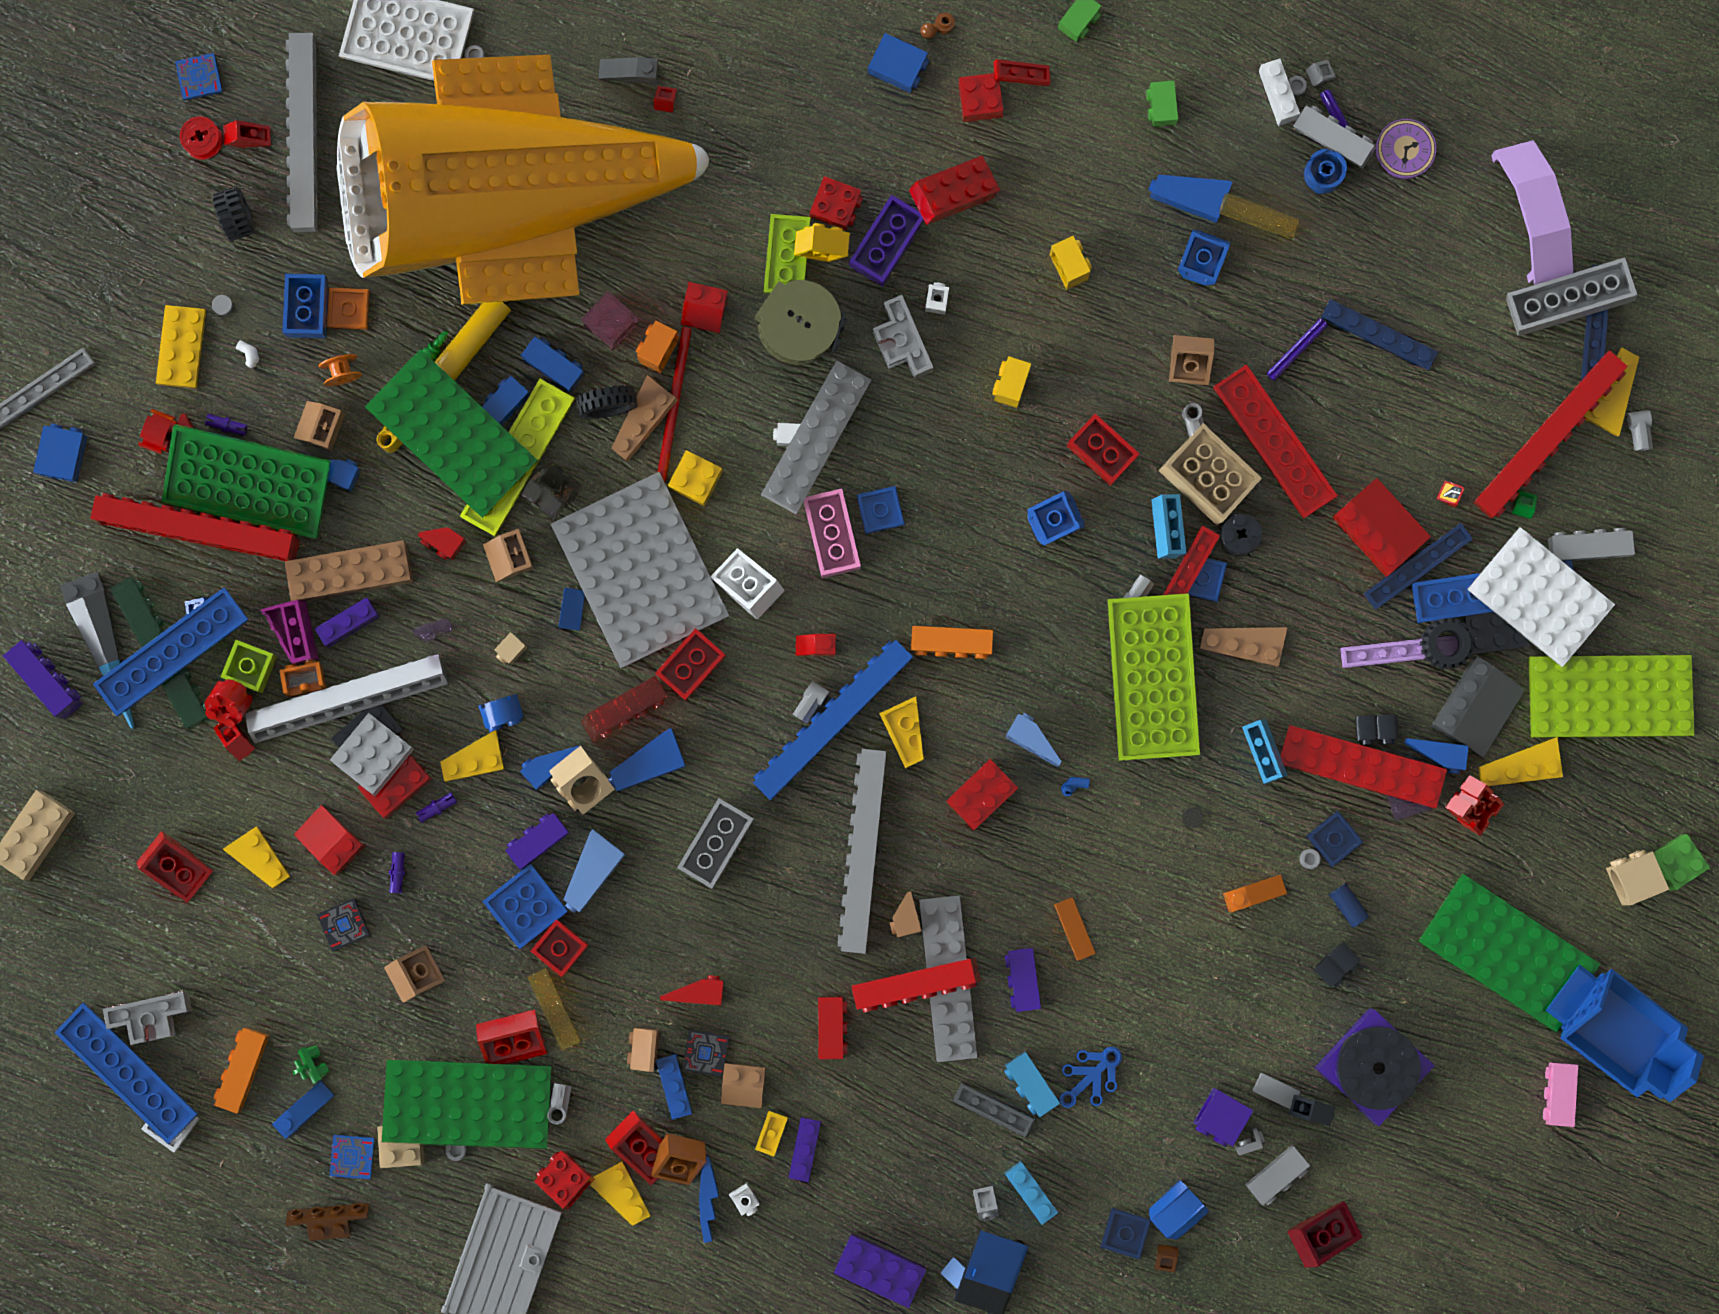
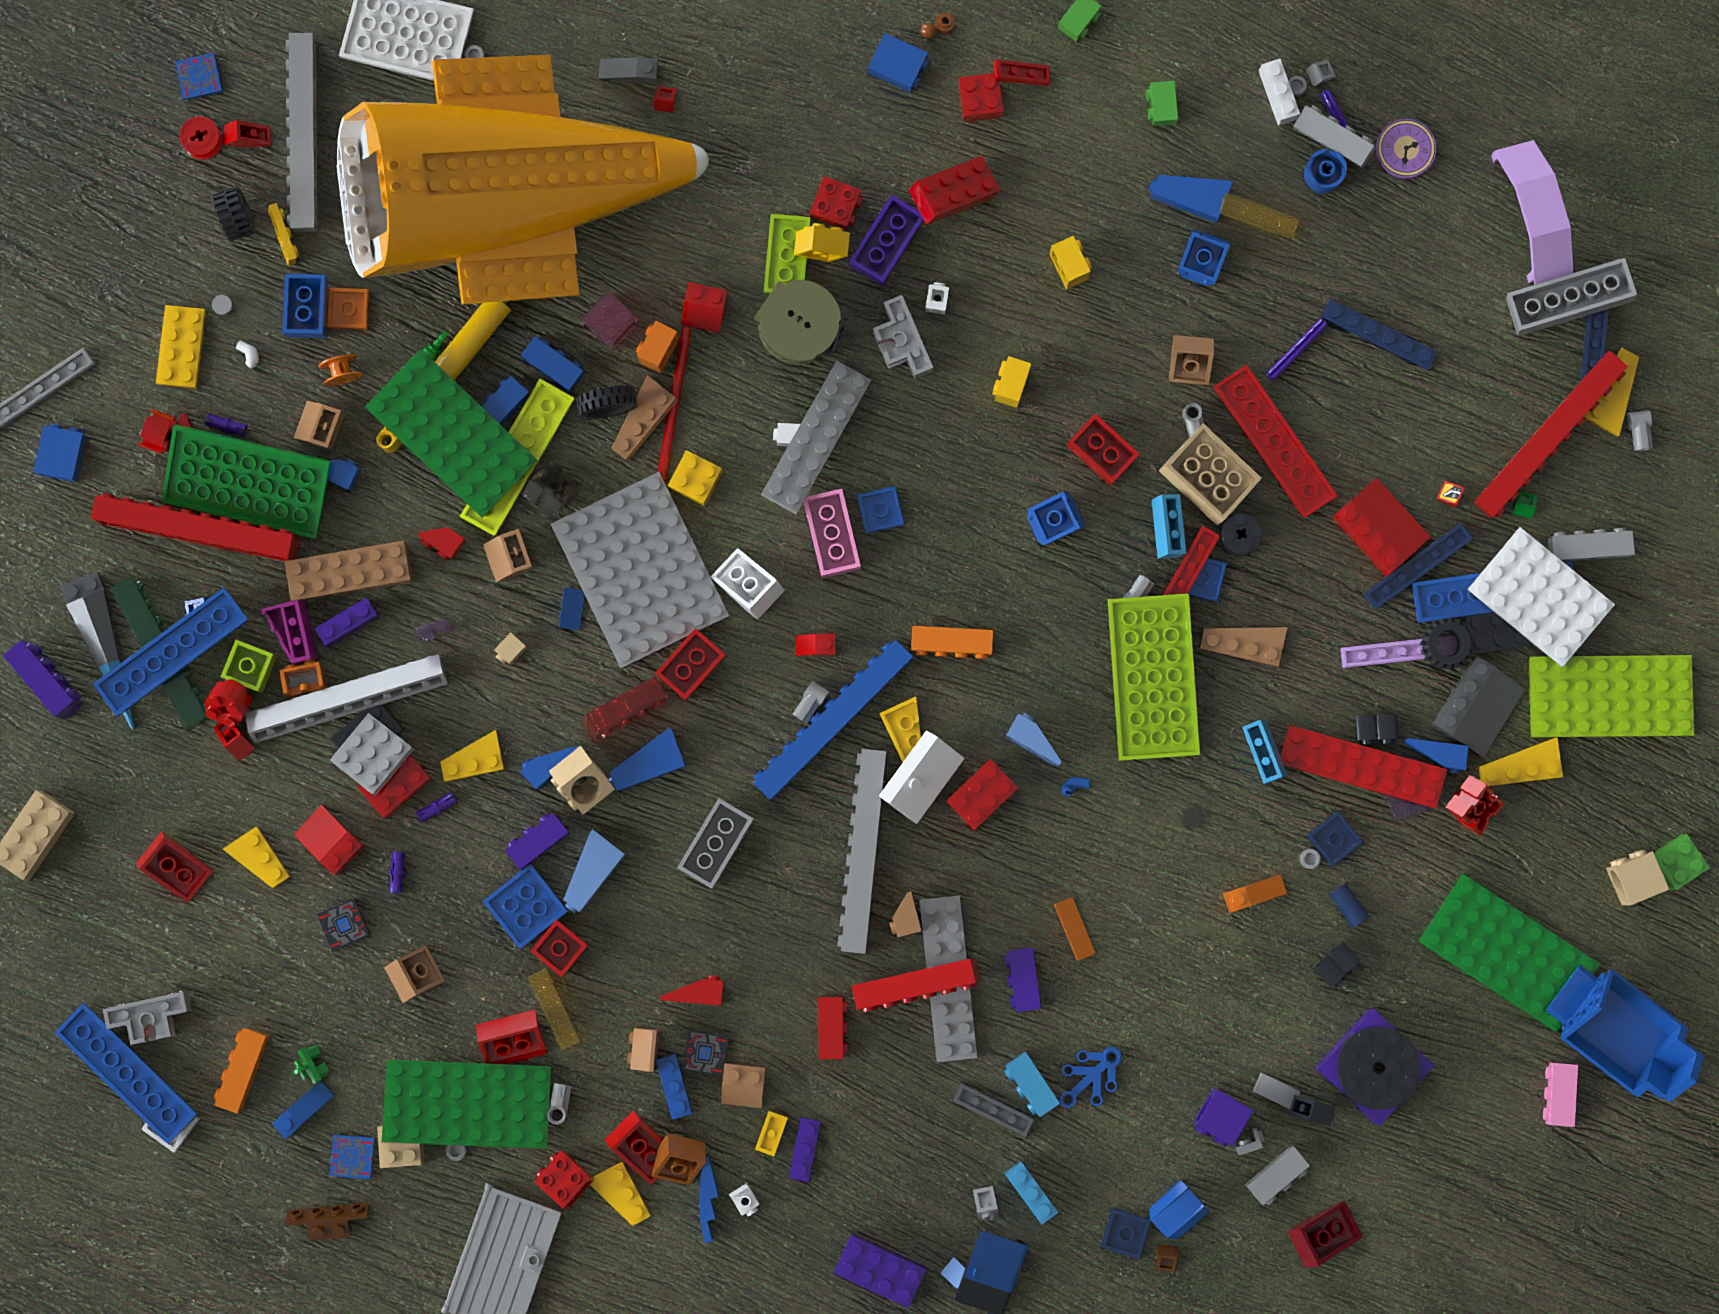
blue brick [478,694,524,732] -> none
none -> yellow plate [268,203,299,266]
none -> white brick [879,731,964,824]

